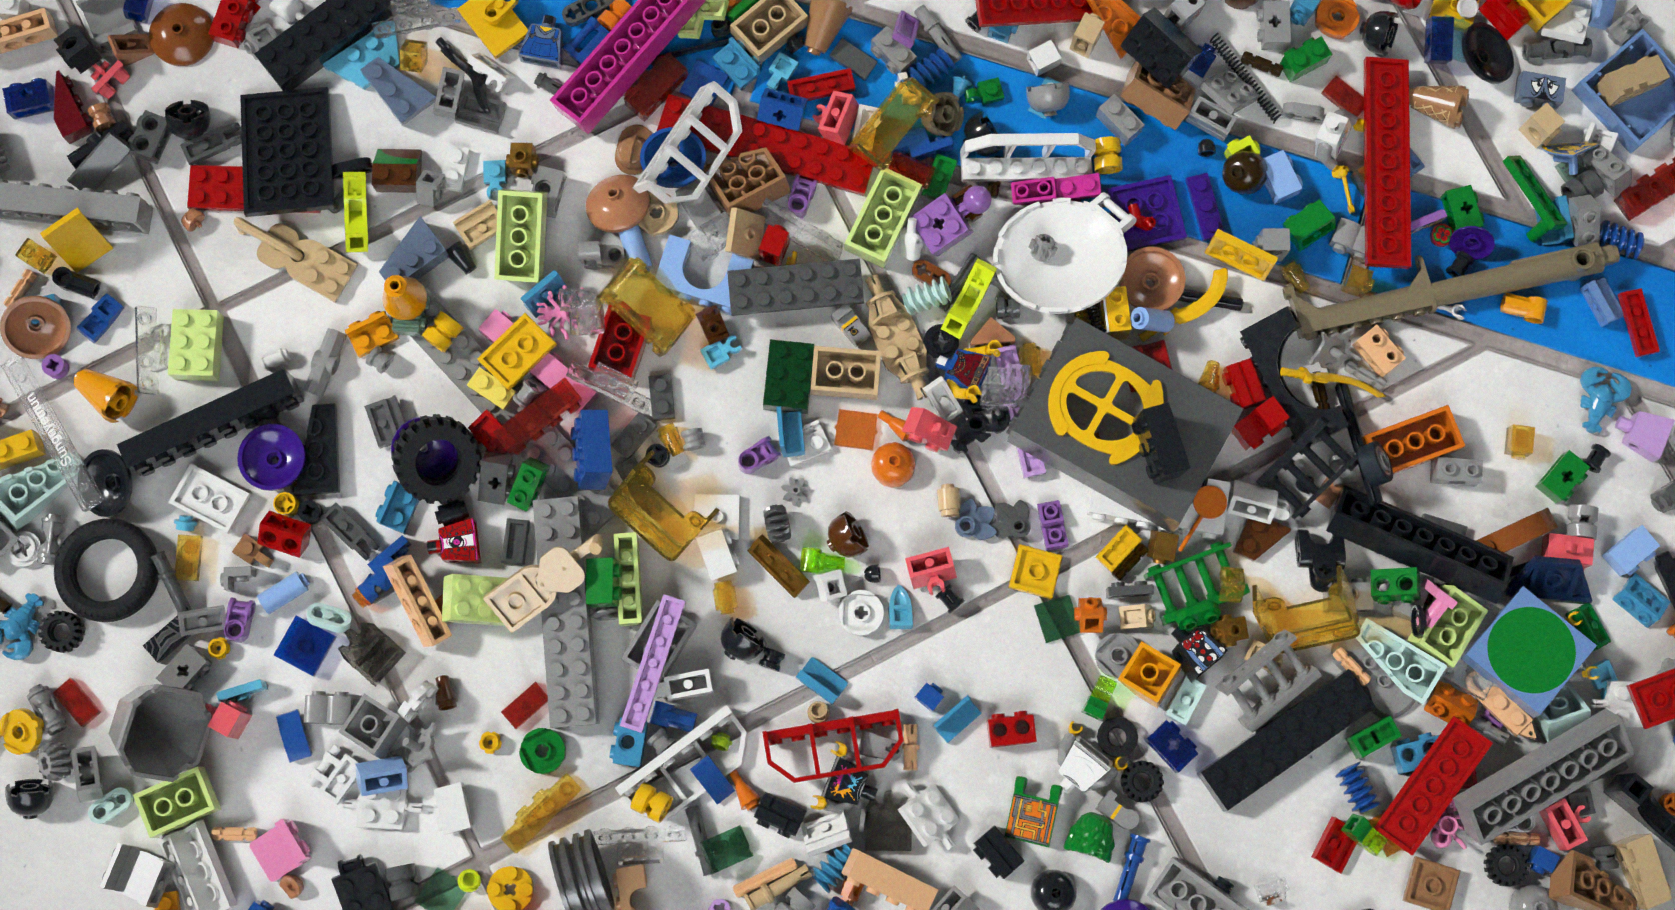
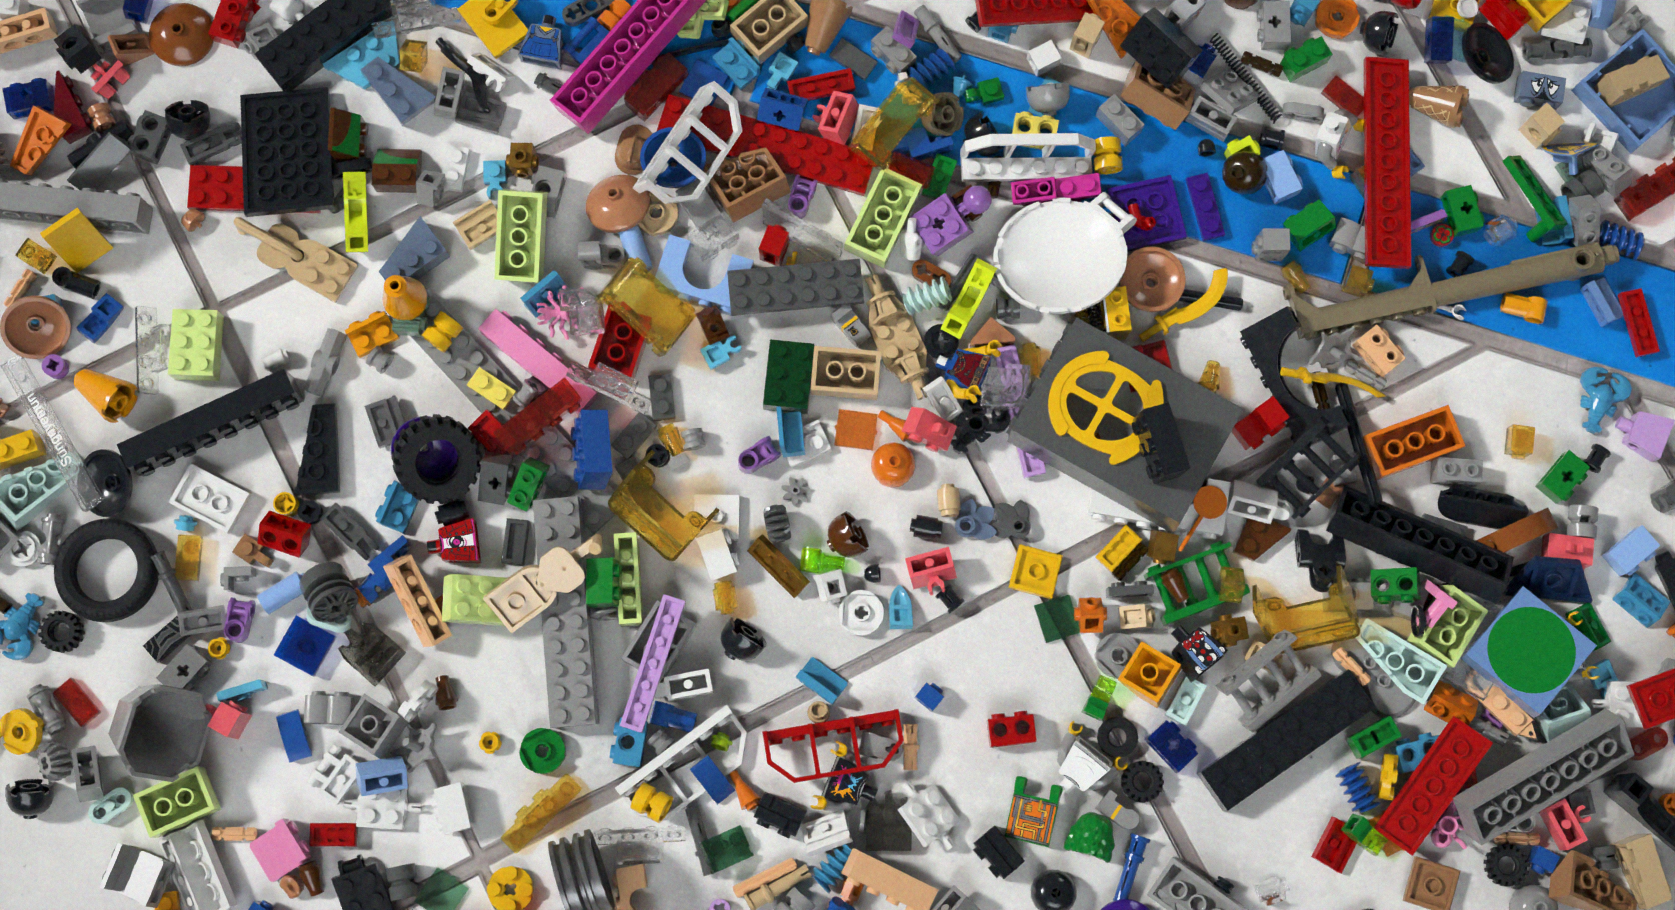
dark purple dish [237,424,306,491] -> none
black cone [446,241,477,275] -> none
neon yellow plate [457,869,481,893] -> none
yellow tile [477,313,557,391] -> none
clear red plate [501,682,548,730] -> none
tan plate [725,208,765,260] -> none
black wheel [758,647,785,672] -> none
dark azure panel [933,695,982,743] -> none
light grey gear [1028,234,1058,262] -> none
medium lavender slope [1037,500,1069,551] -> none
light blue brick [1130,307,1175,333] -> none
green plate [1175,601,1221,631] -> none
yellow tile [1204,229,1278,281] -> none
red brick [1222,358,1267,410] -> none
yellow hinge [1339,169,1355,214] -> none
black wheel [1357,441,1393,487] -> none
dark purple dish [1449,226,1495,260] -> none
none -> orange wing [10,105,72,176]
none -> reddish brown cone [298,860,324,897]
none -> dark grey wheel [299,562,358,623]
none -> red plate [309,823,357,846]
none -> reddish brown slope [328,108,368,163]
none -> black brick [909,515,943,540]
none -> light yellow brick [1012,111,1059,152]
none -> reddish brown cone [1161,568,1190,603]
none -> black bush [1259,126,1285,149]
none -> yellow plate [1378,753,1398,801]
none -> black brick [1437,485,1529,528]
none -> clear head [1483,214,1518,247]
none -> clear red plate [1629,727,1668,761]

